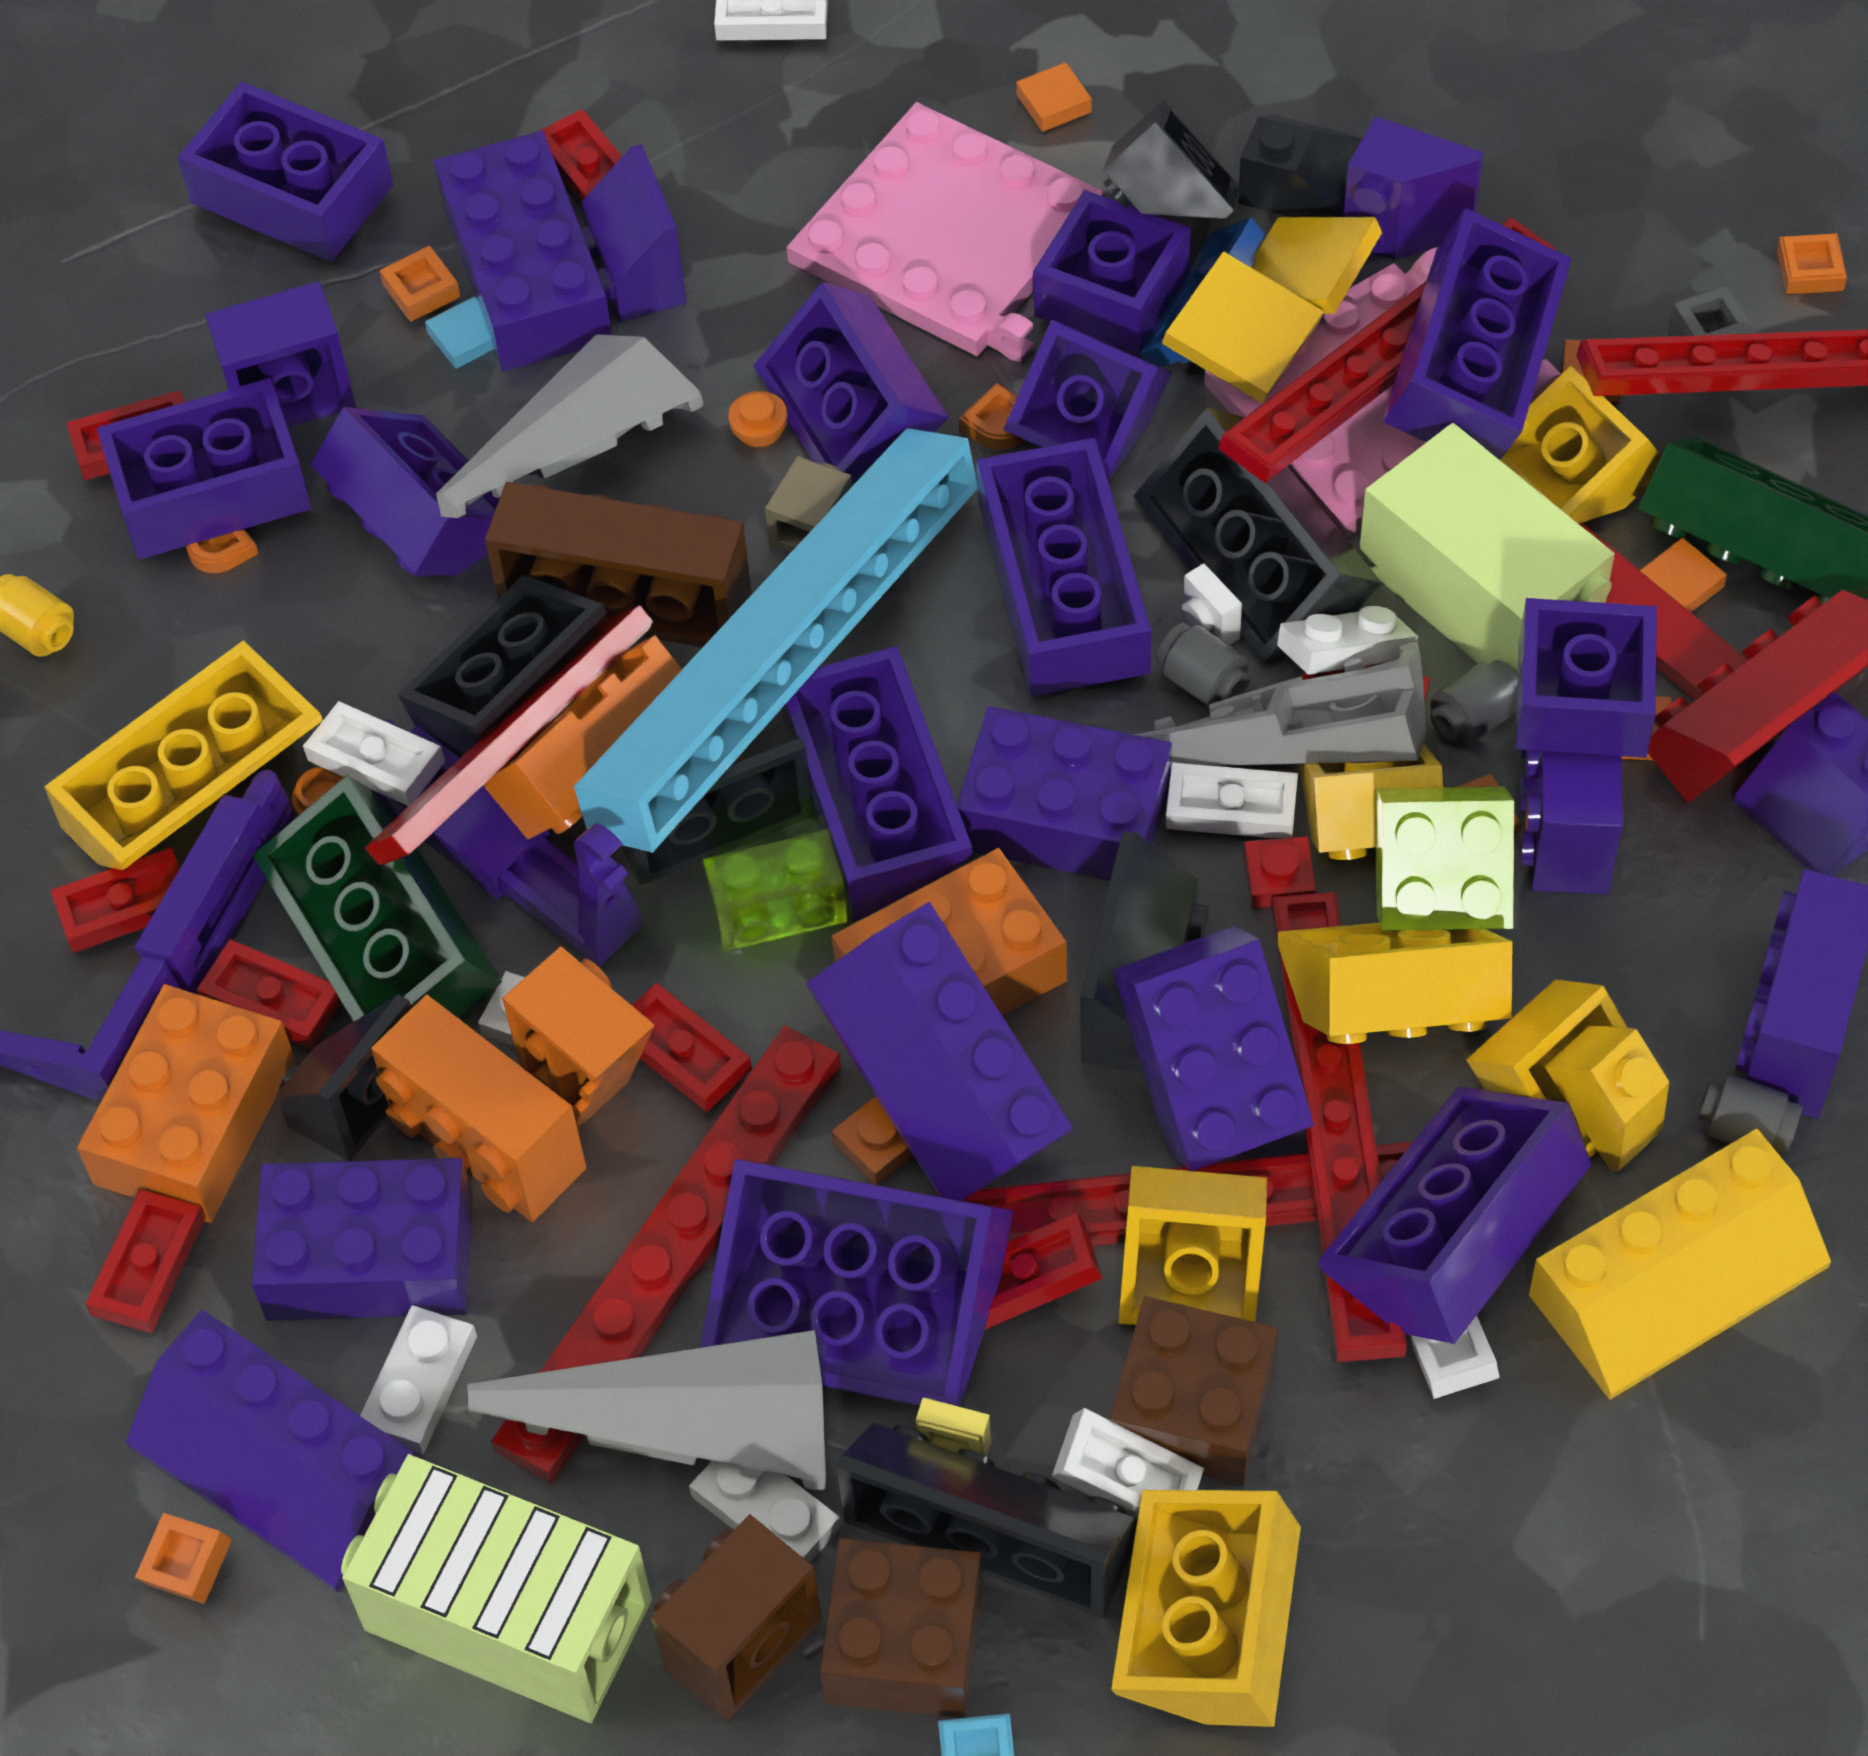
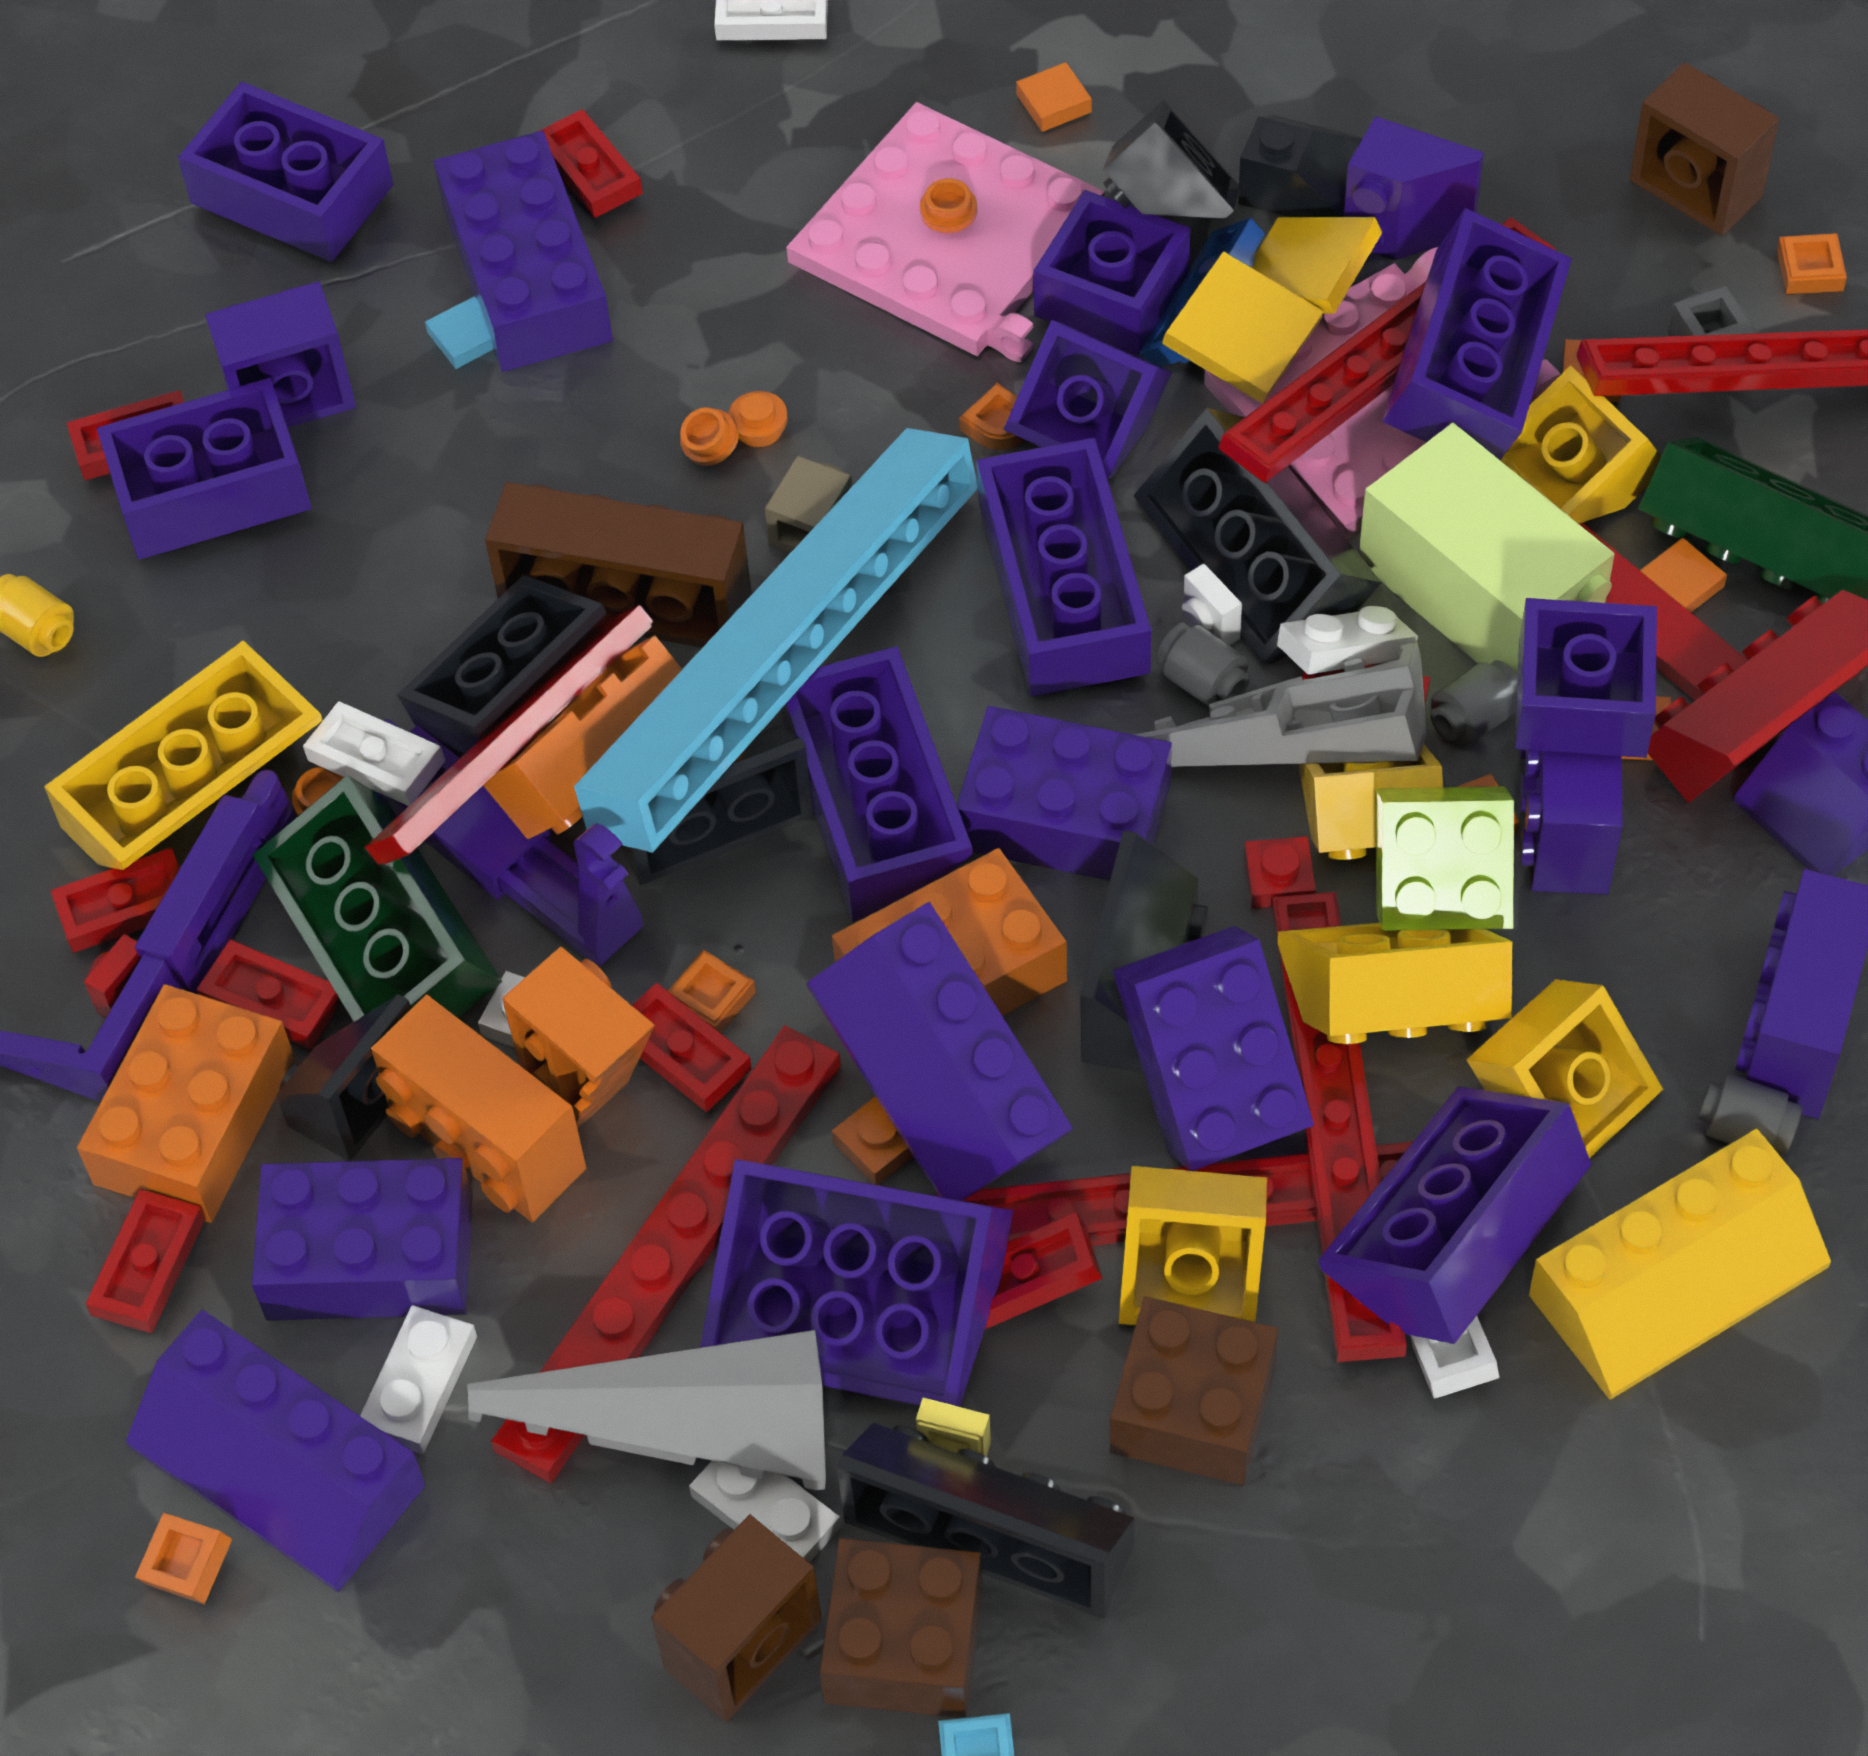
orange tile [186,529,259,573] -> none
dark purple slope [310,407,500,577] -> none
yellowish green brick [341,1454,652,1724] -> none
orange plate [379,245,461,322] -> none
light grey wedge [436,334,703,518] -> none
dark purple slope [580,144,687,322] -> none
clear neon green brick [703,829,847,952] -> none
dark purple slope [753,282,948,484] -> none
white plate [1052,1408,1204,1519] -> none
yellow slope [1111,1490,1301,1727] -> none
white plate [1166,763,1298,839] -> none
yellow slope [1544,1025,1669,1172] -> none
none -> red plate [83,934,141,1018]
none -> orange tile [668,949,756,1033]
none -> orange plate [680,407,739,466]
none -> orange plate [920,178,977,233]
none -> reddish brown brick [1629,62,1779,236]

